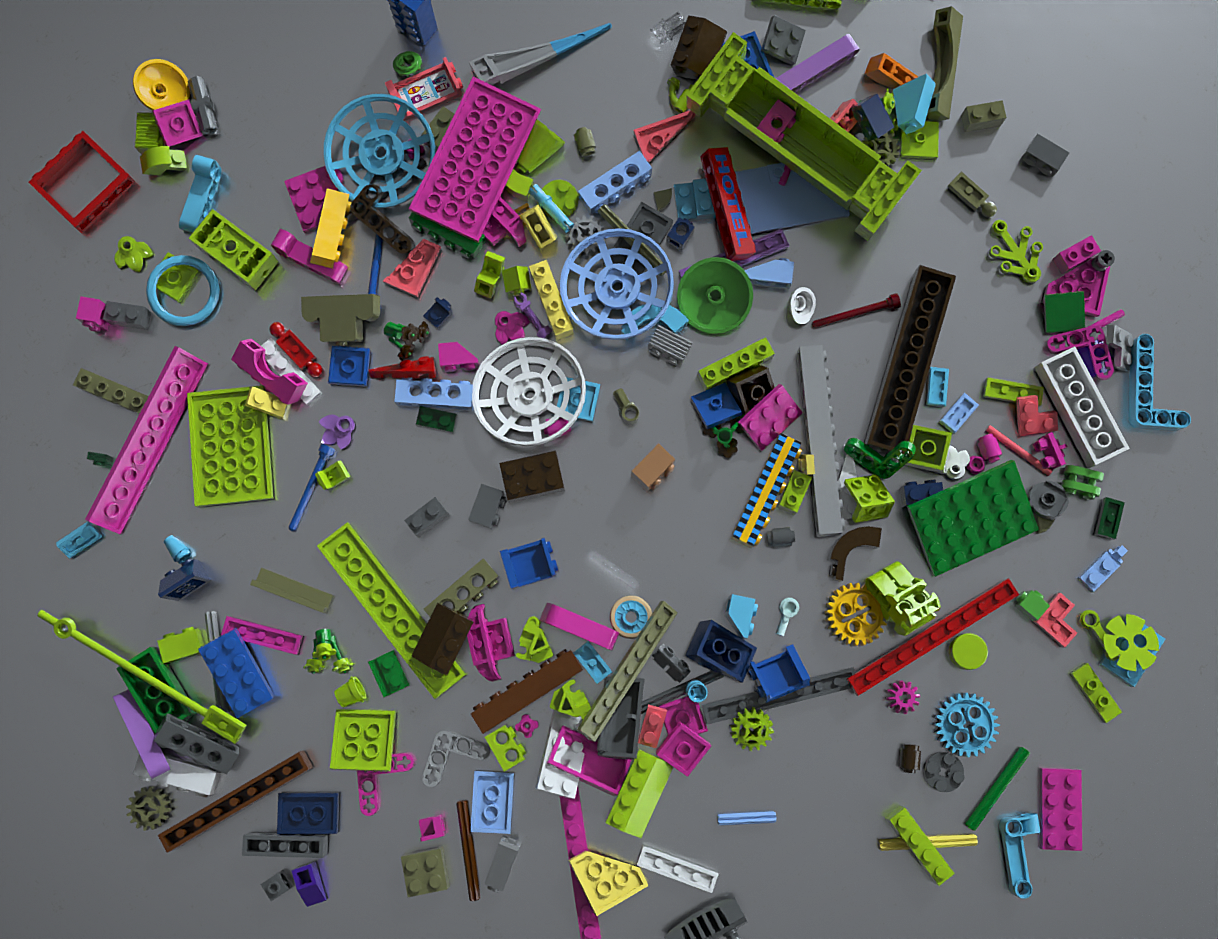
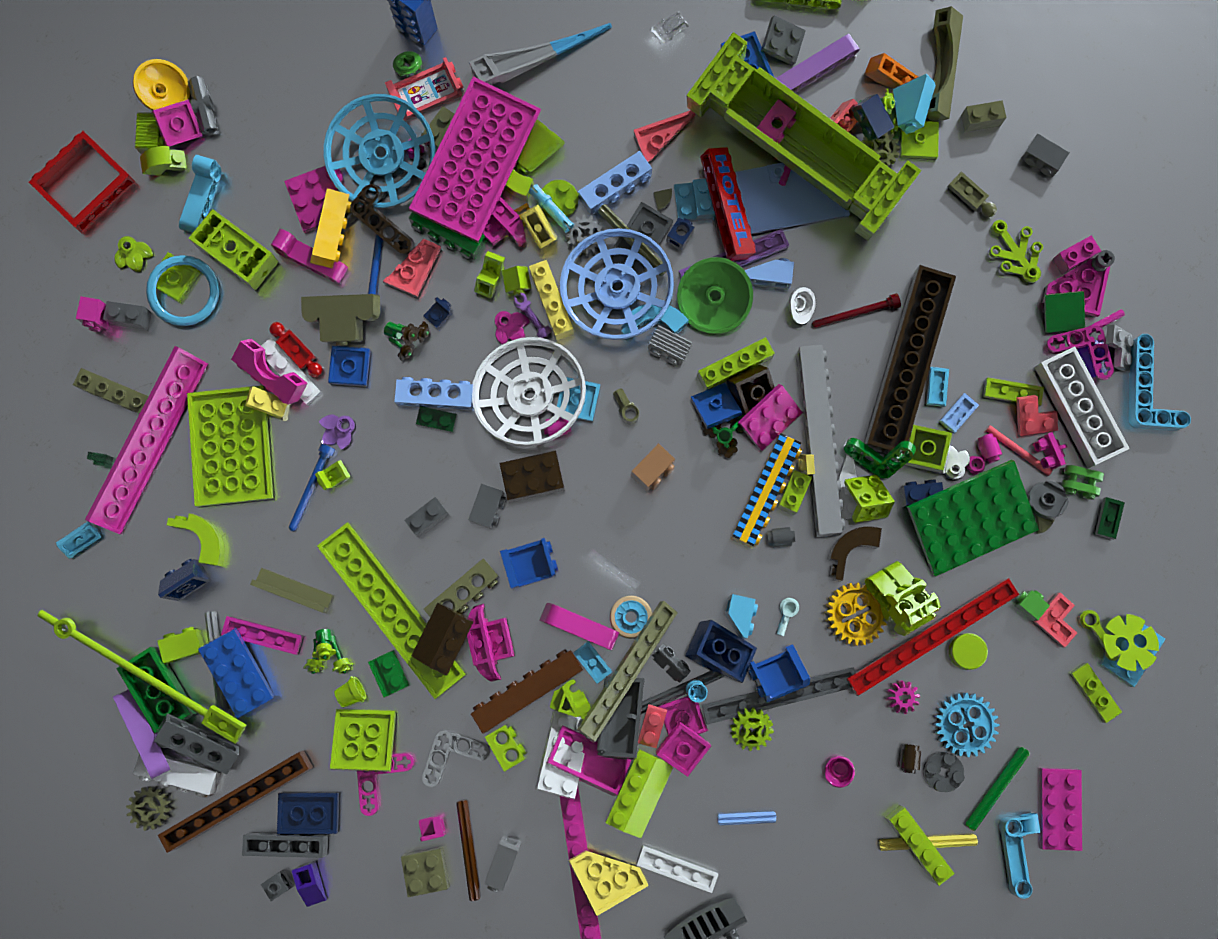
medium azure cone [164,535,191,564] -> none
red wing [369,356,436,378] -> none
dark pink slope [438,342,479,372] -> none
light blue plate [470,771,514,834] -> none
dark pink plate [515,714,538,738] -> none
lime piece [516,616,553,663] -> none
olive brick [573,127,596,157] -> none
lime plant [667,77,694,114] -> none
dark brown slope [670,15,727,80] -> none
light blue hinge [1078,545,1128,592] -> none
none -> lime arch [167,513,225,567]
none -> dark pink hair [825,756,855,788]

